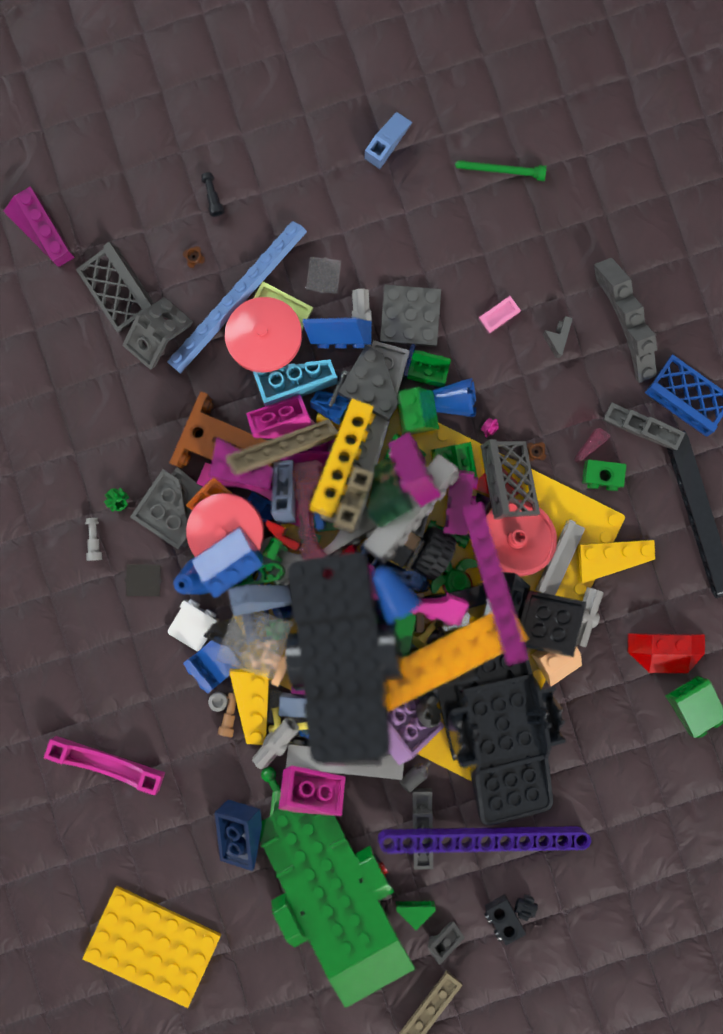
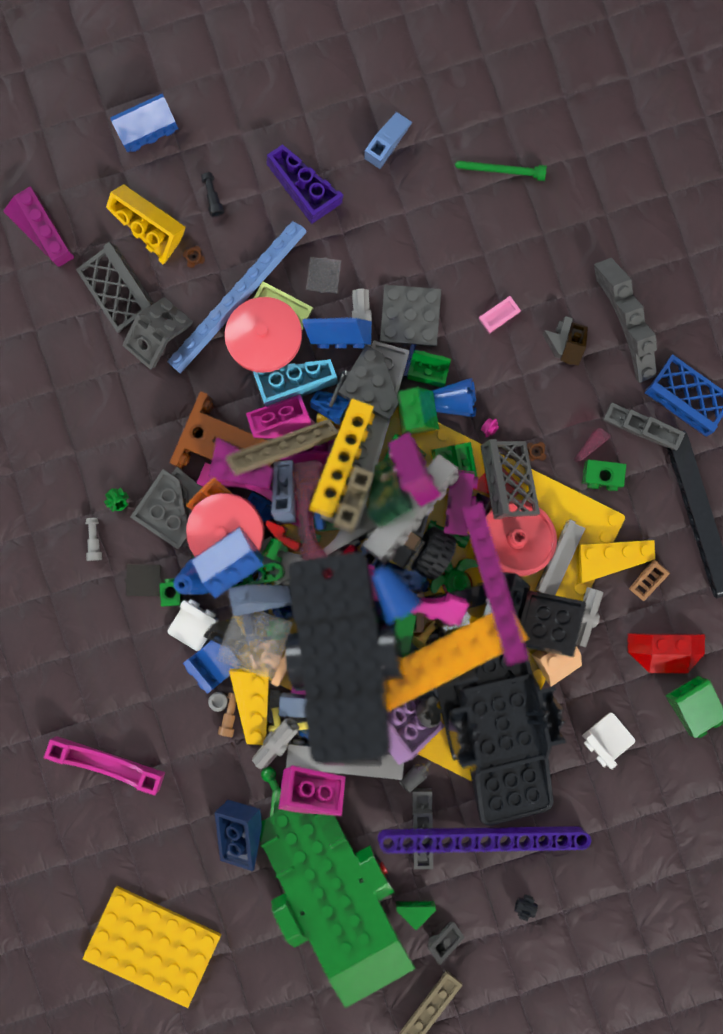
black brick [484,894,526,946] -> none
none -> yellow wedge [106,184,186,264]
none -> slope [110,93,178,152]
none -> green brick [160,578,183,607]
none -> dark purple wedge [267,144,344,224]
none -> dark brown slope [560,322,588,366]
none -> white bracket [582,712,635,769]
none -> medium nougat slope [629,559,670,601]

